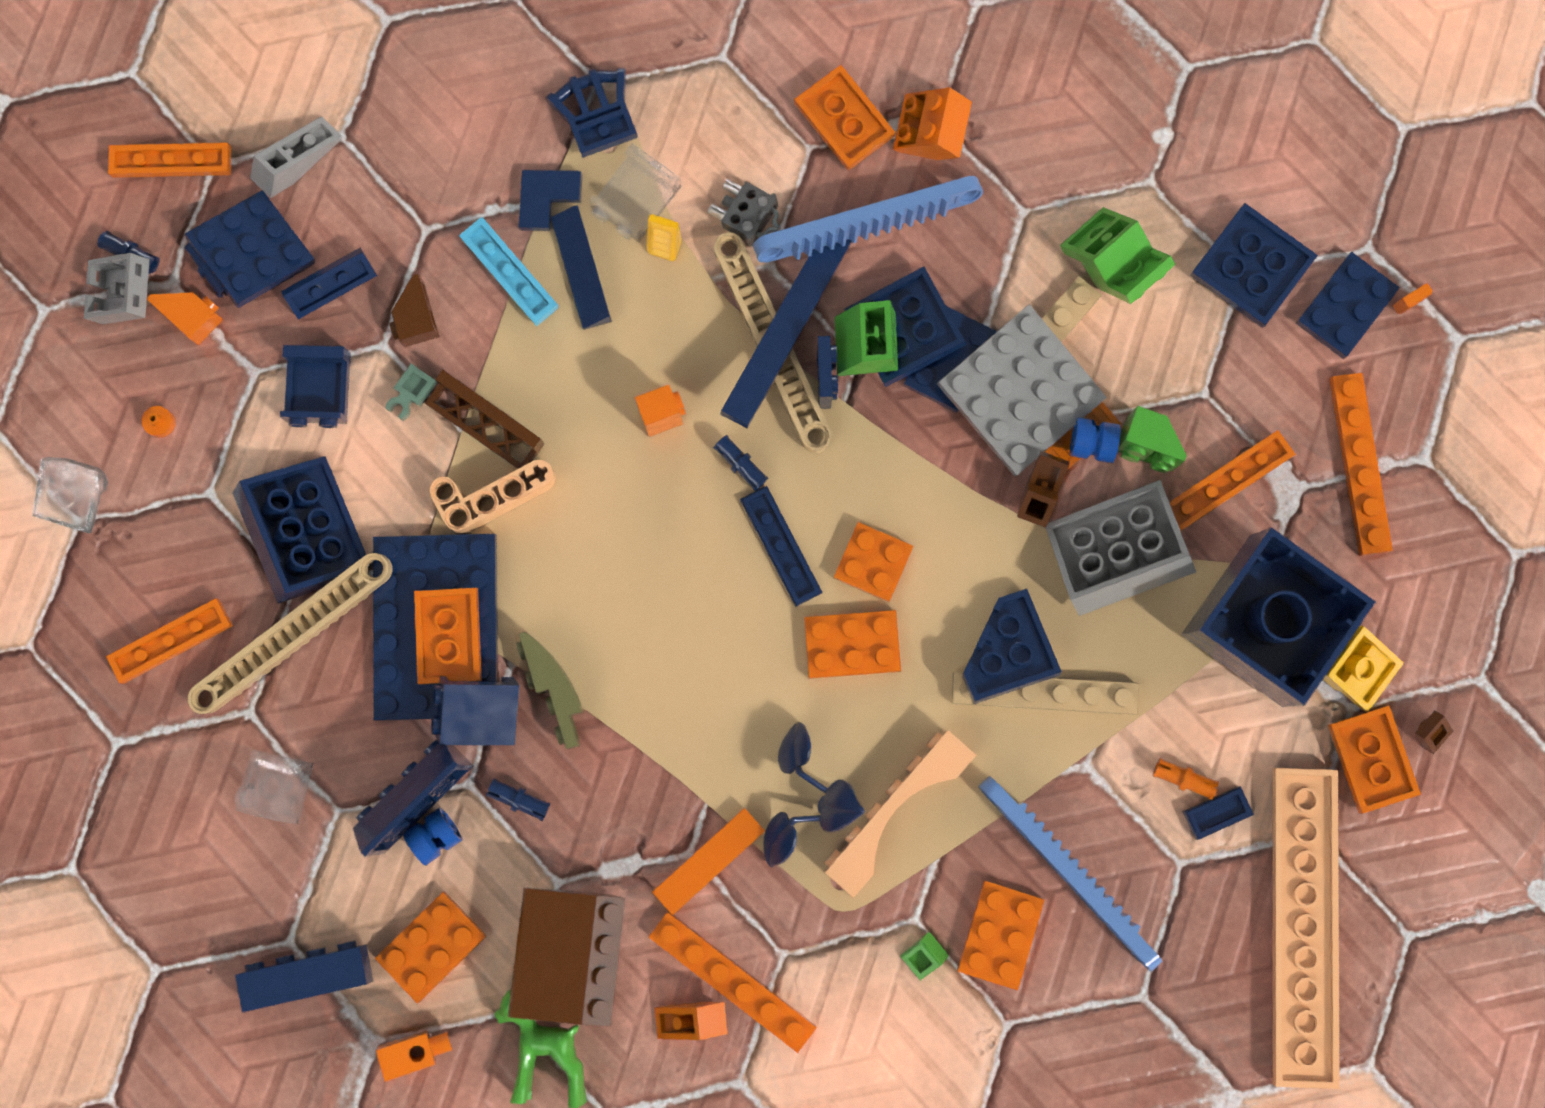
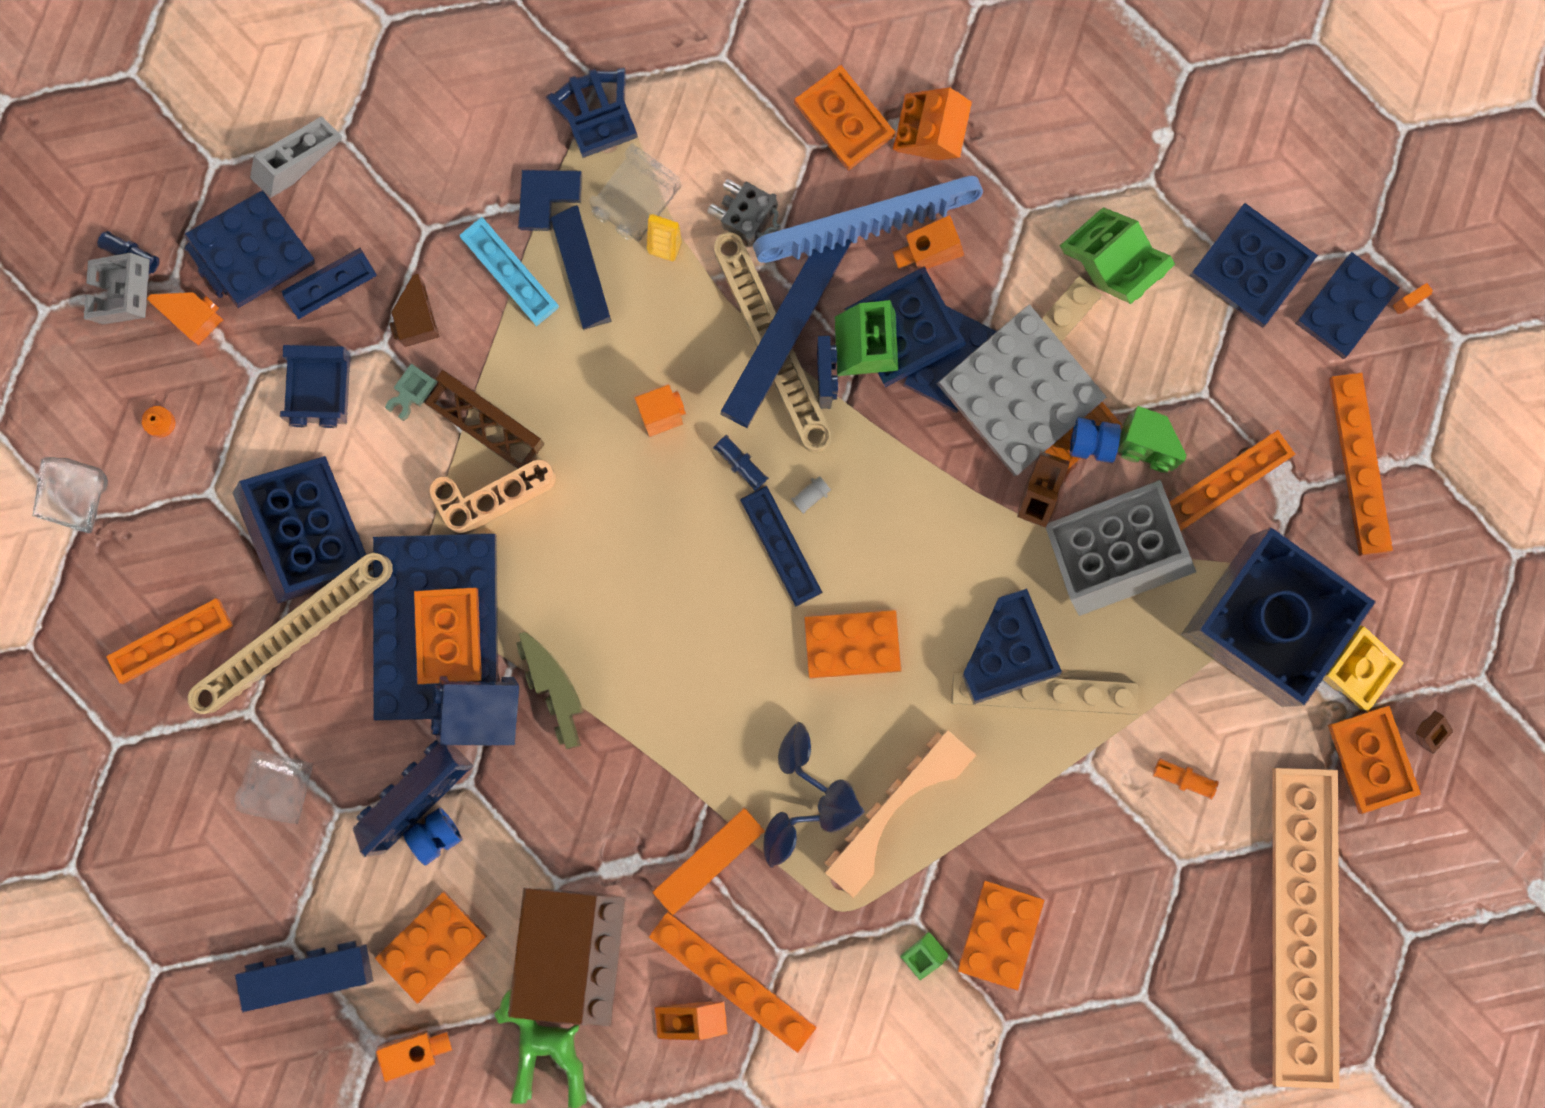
orange plate [108,143,231,178] -> none
dark blue pin [486,778,551,822] -> none
orange plate [833,522,914,603] -> none
medium blue gear [978,776,1162,972] -> none
dark blue tile [1182,786,1254,840] -> none
none -> light grey pin [791,476,831,514]
none -> orange torso [892,215,965,269]

